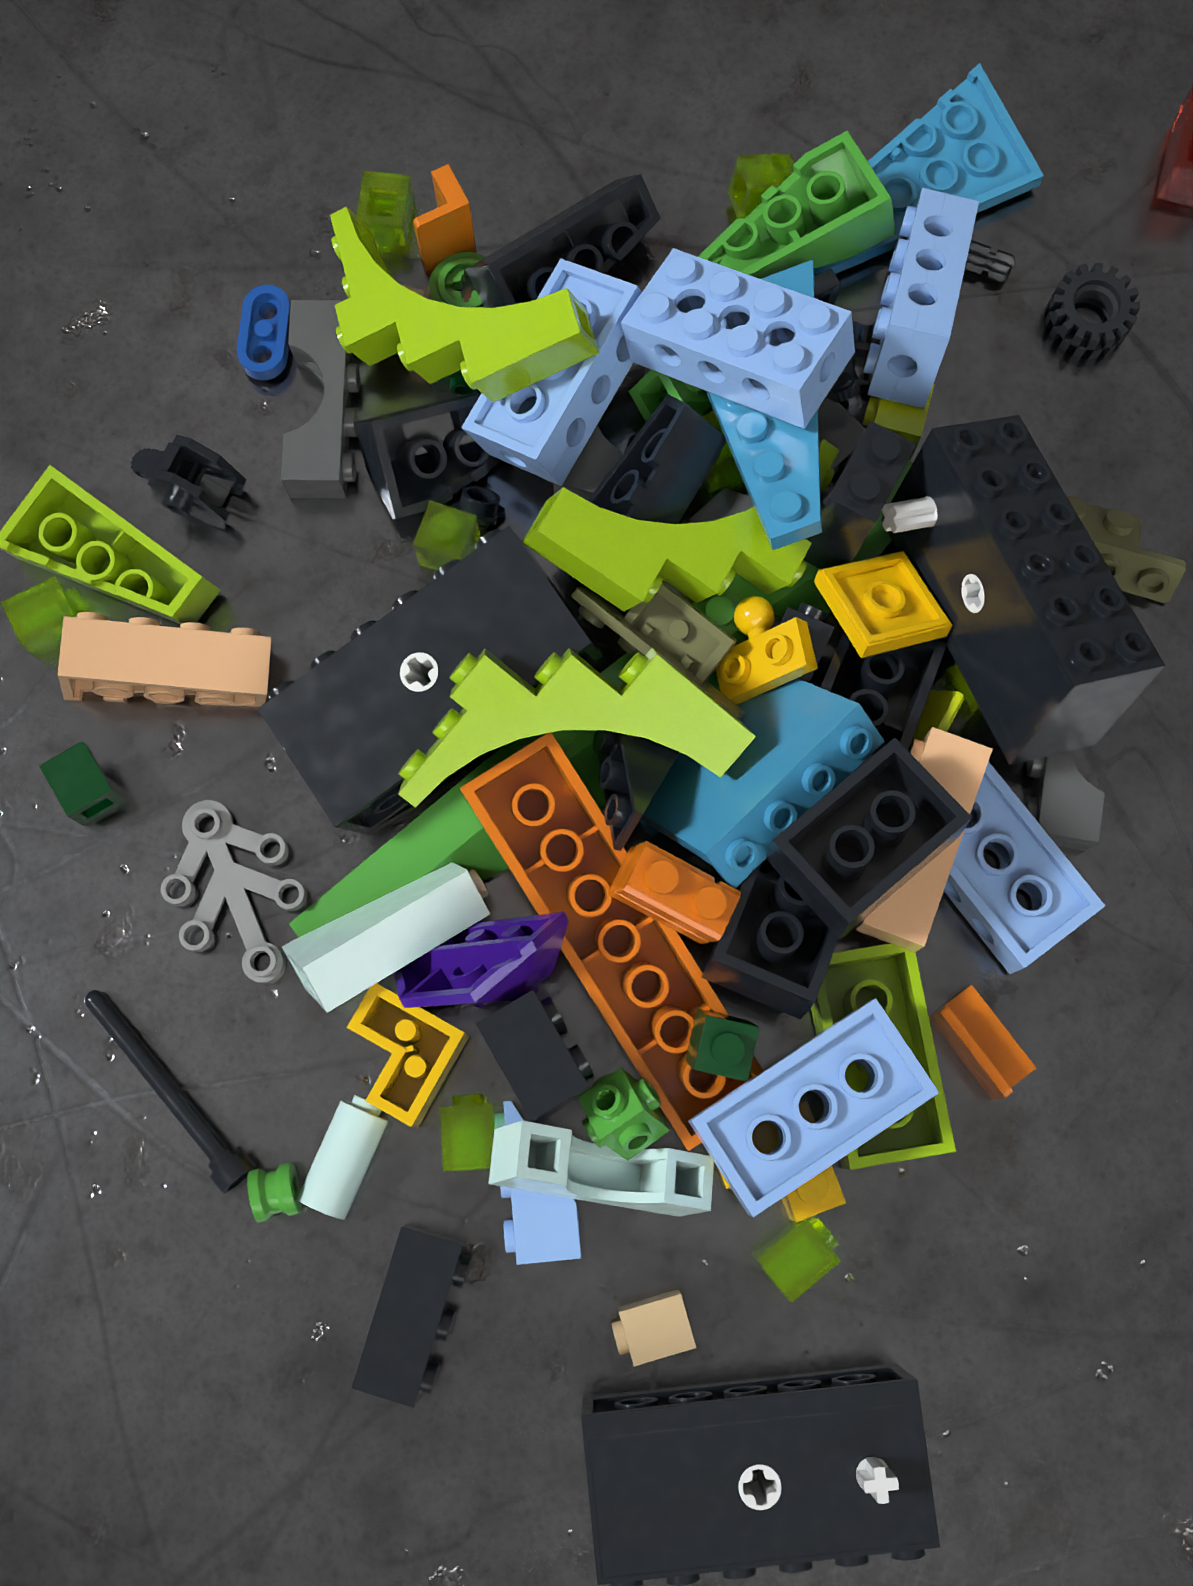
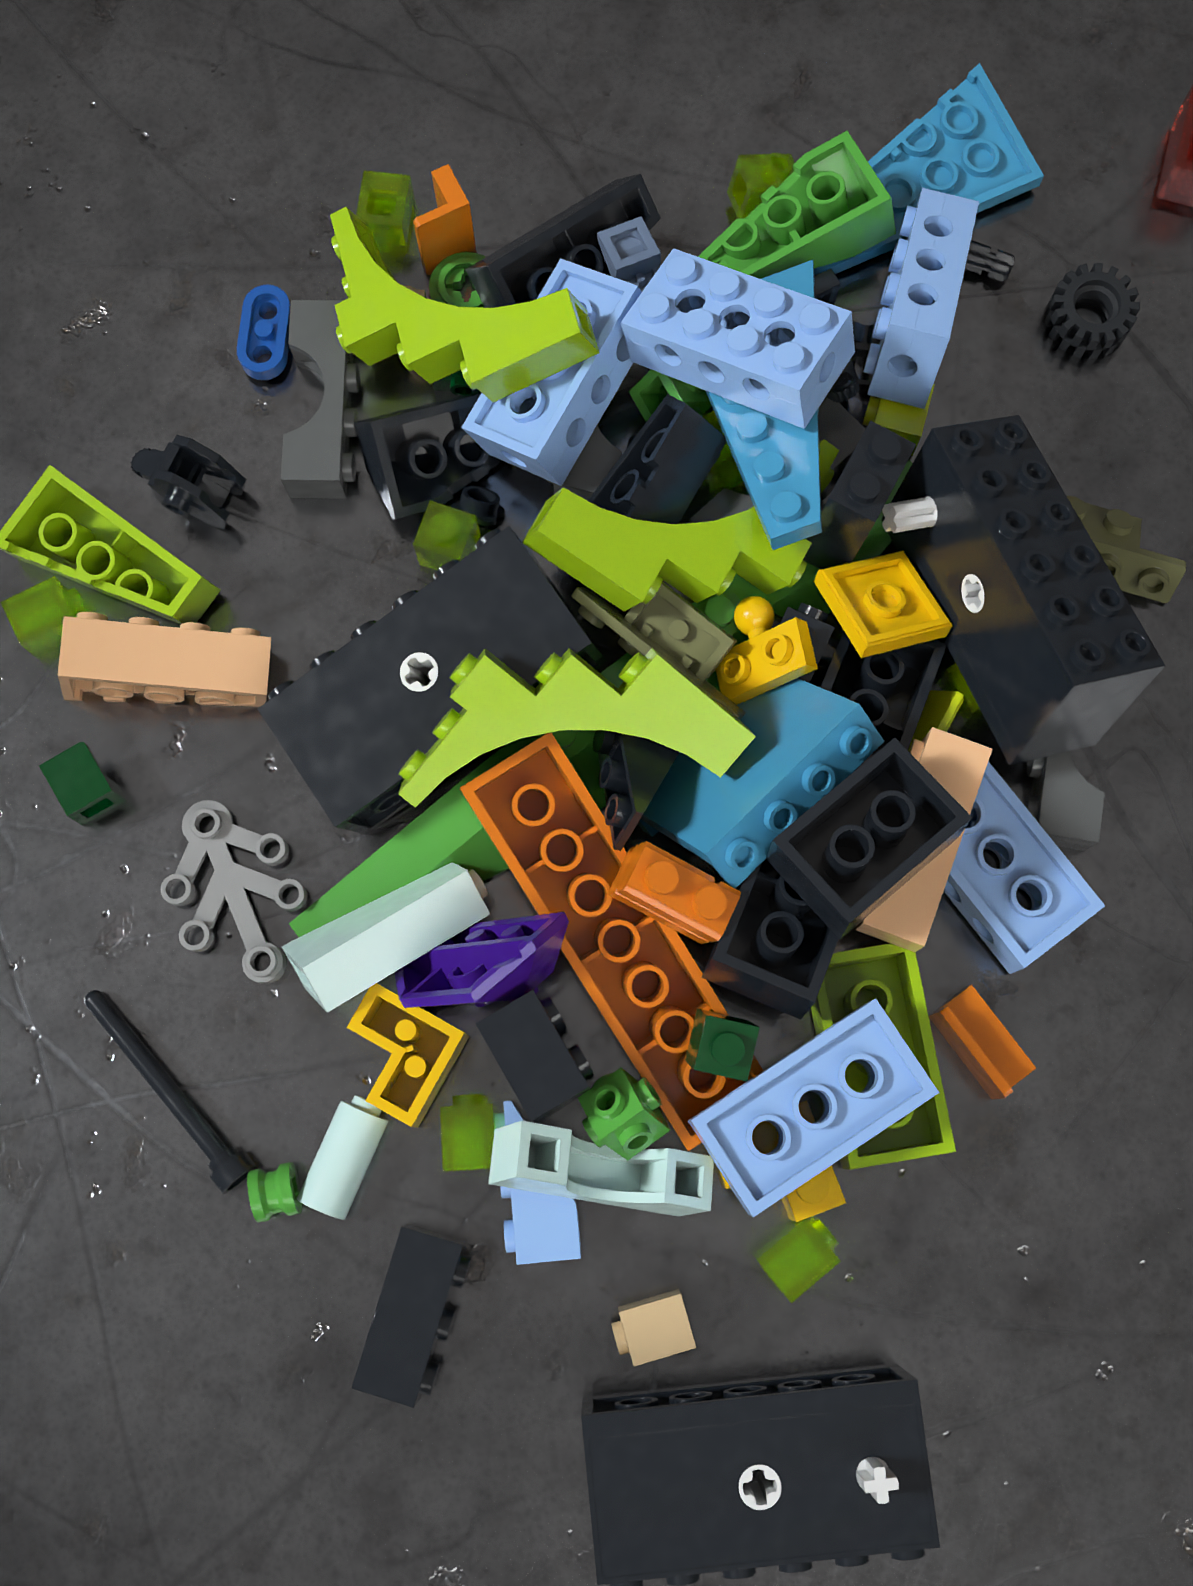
none -> sand blue slope [597,217,661,292]

